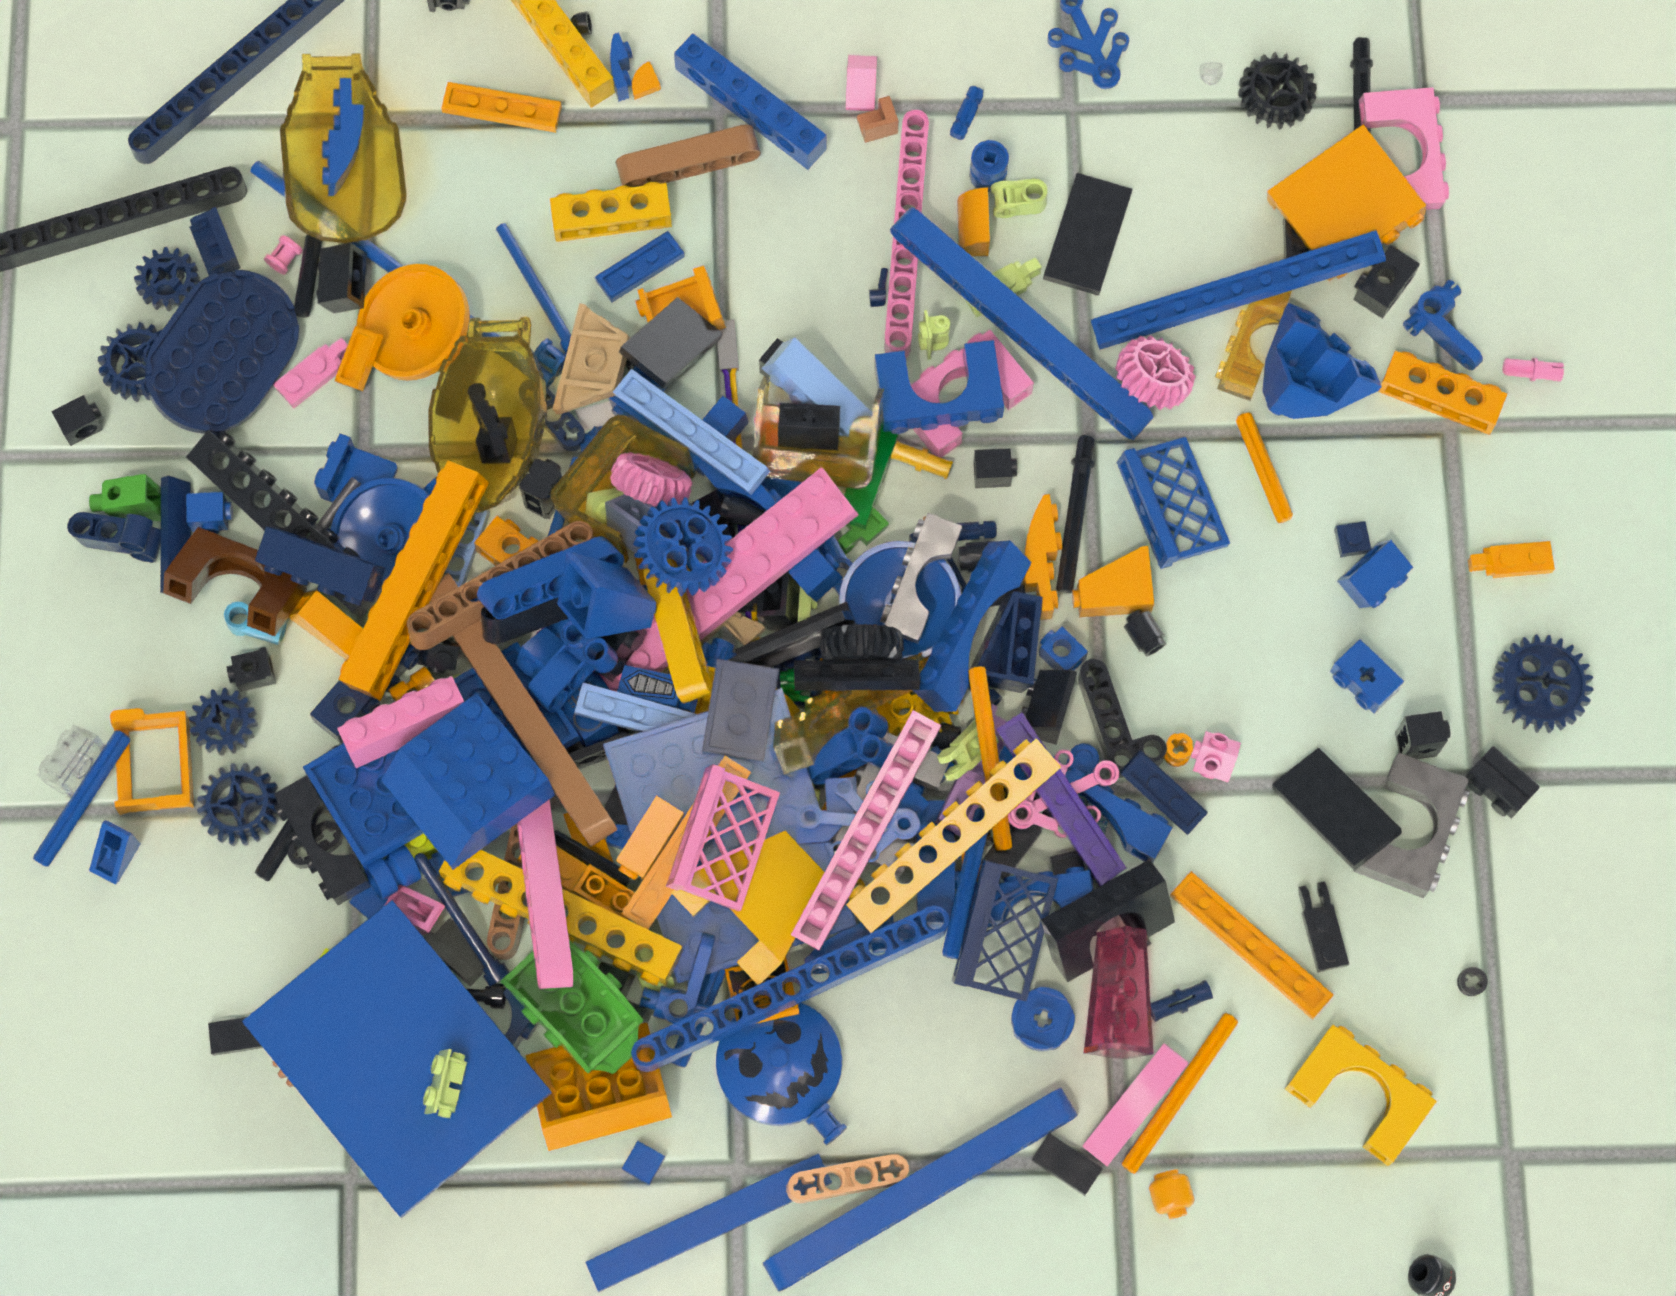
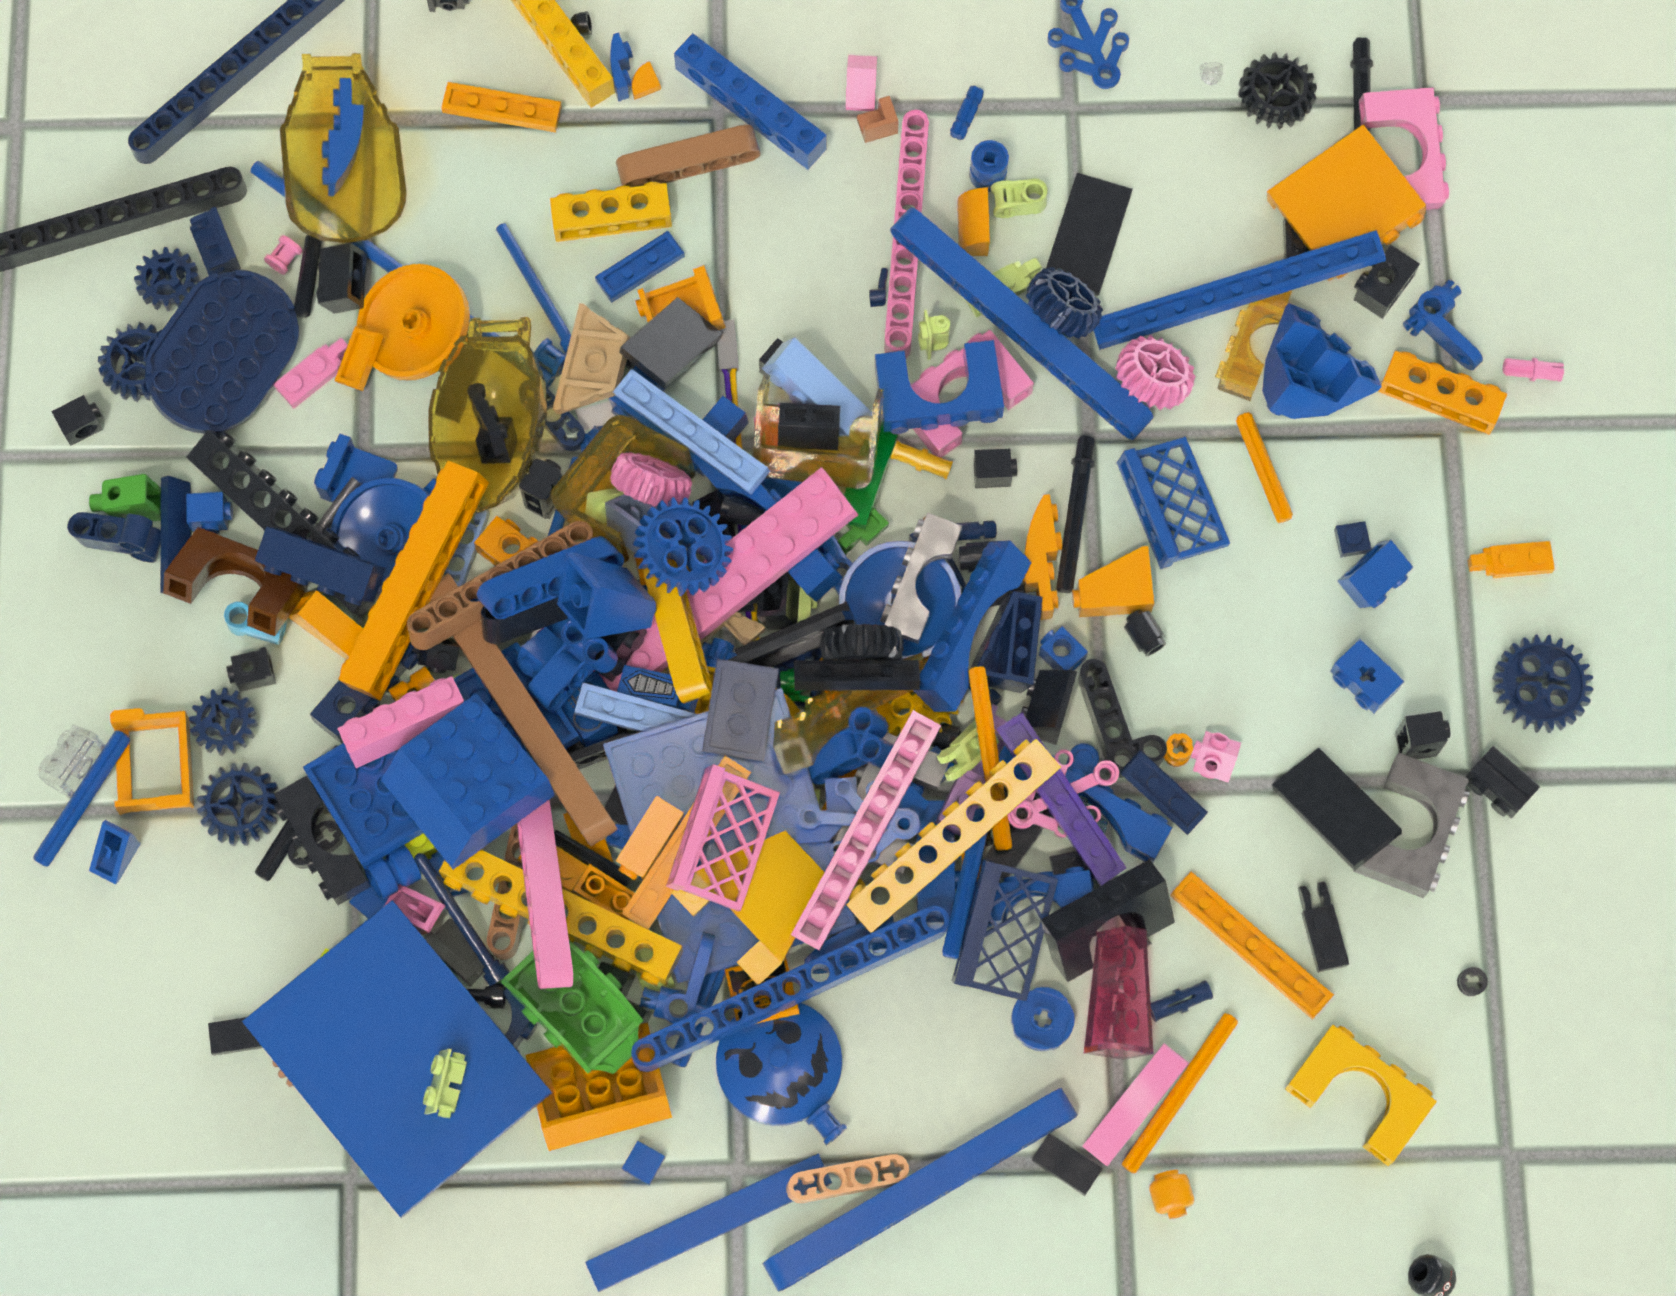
none -> dark blue gear [1025,267,1103,339]

